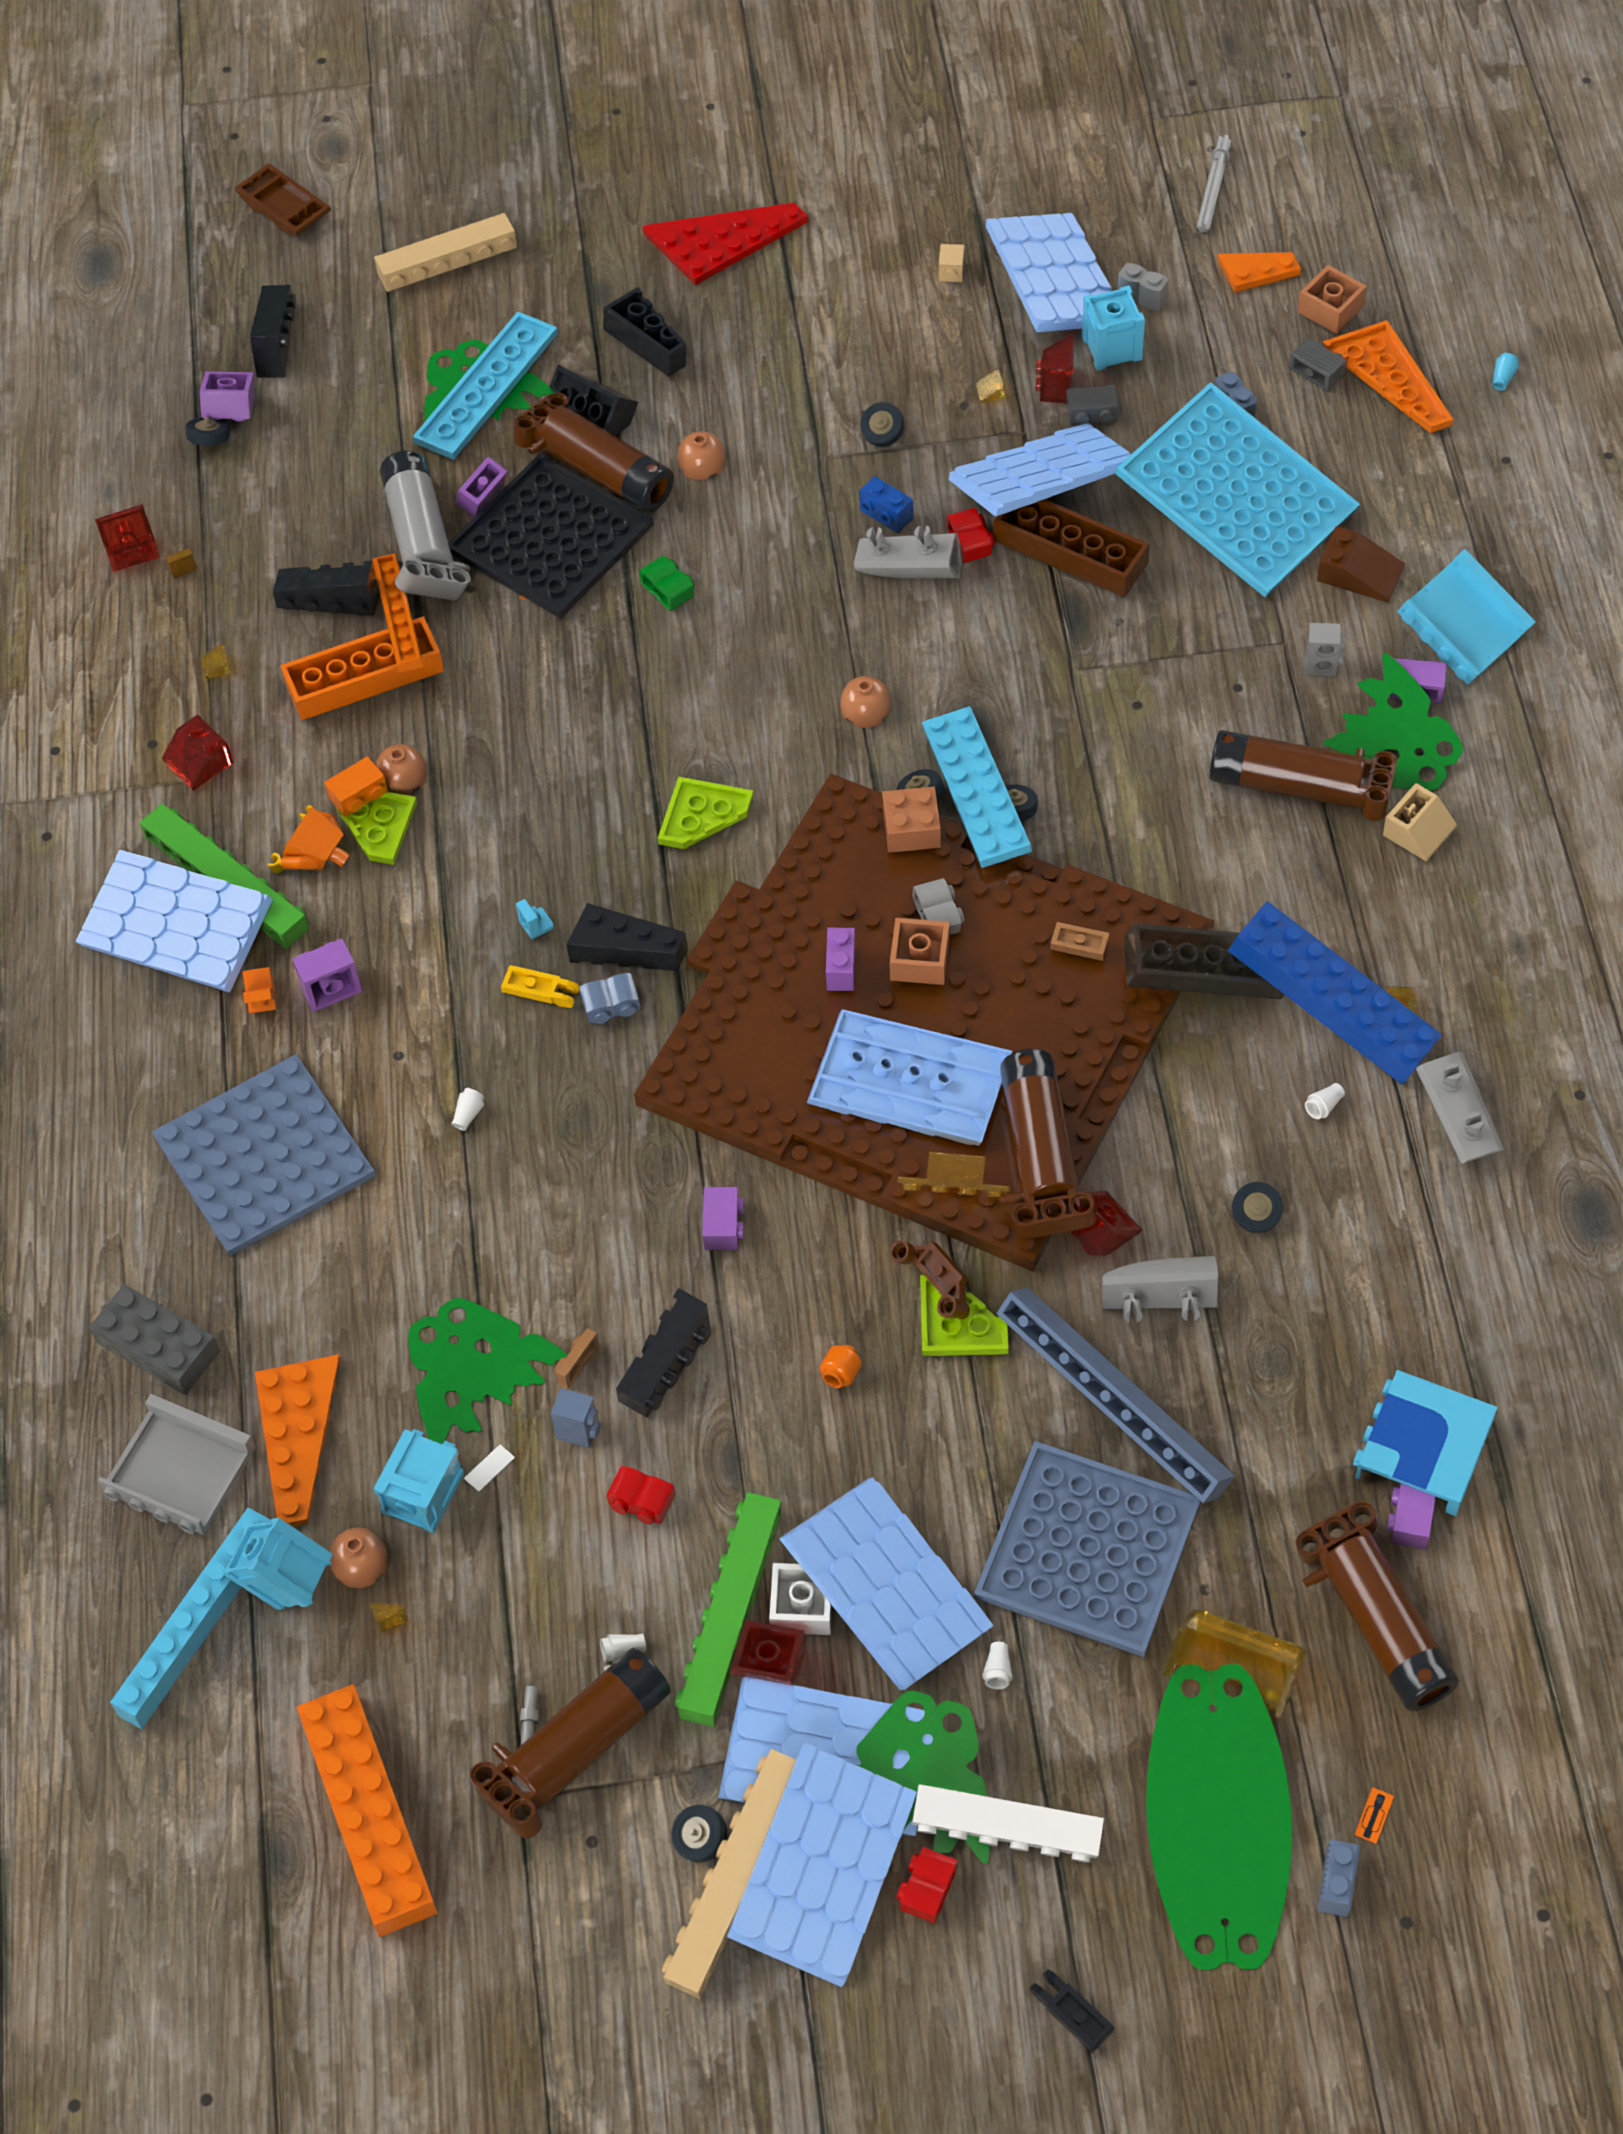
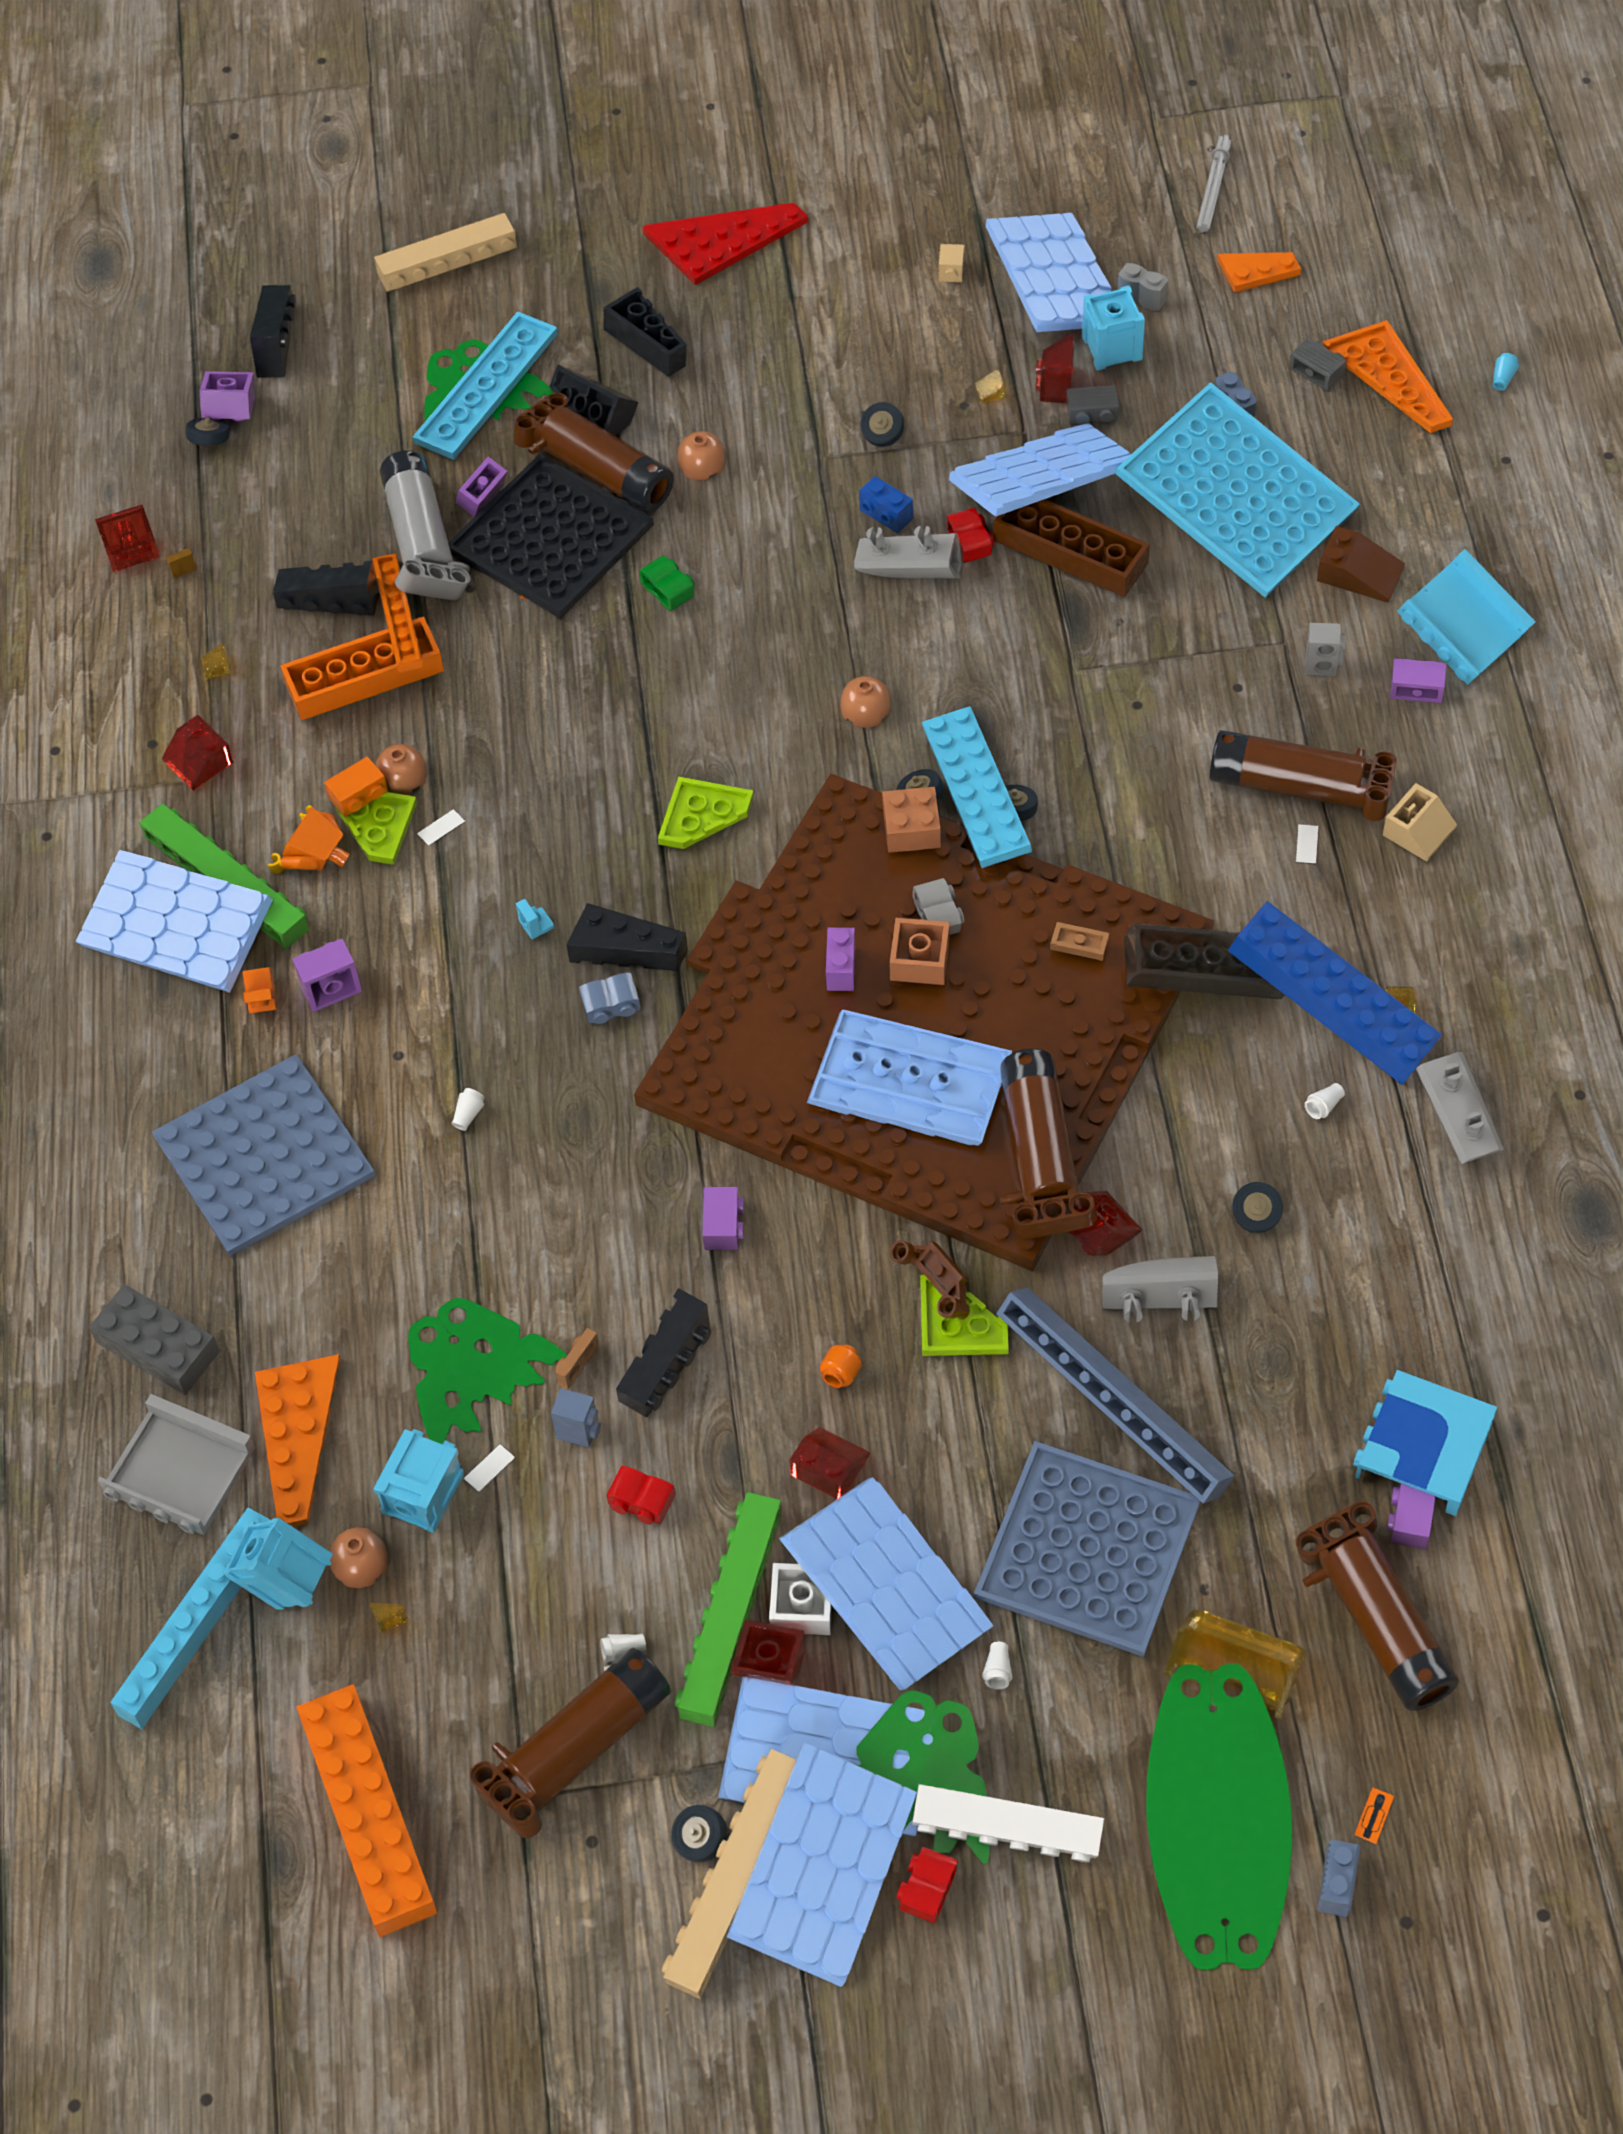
reddish brown slope [235,163,331,236] -> none
yellow hinge [501,965,579,1008] -> none
light grey bar [520,1686,539,1745] -> none
clear yellow bracket [897,1152,1011,1198] -> none
black hinge [1029,1969,1115,2054] -> none
nougat brick [1298,265,1367,334] -> none
green piece [1323,653,1463,791] -> none
none -> white sticker [417,809,465,846]
none -> clear red slope [789,1427,870,1499]
none -> white sticker [1296,824,1318,864]

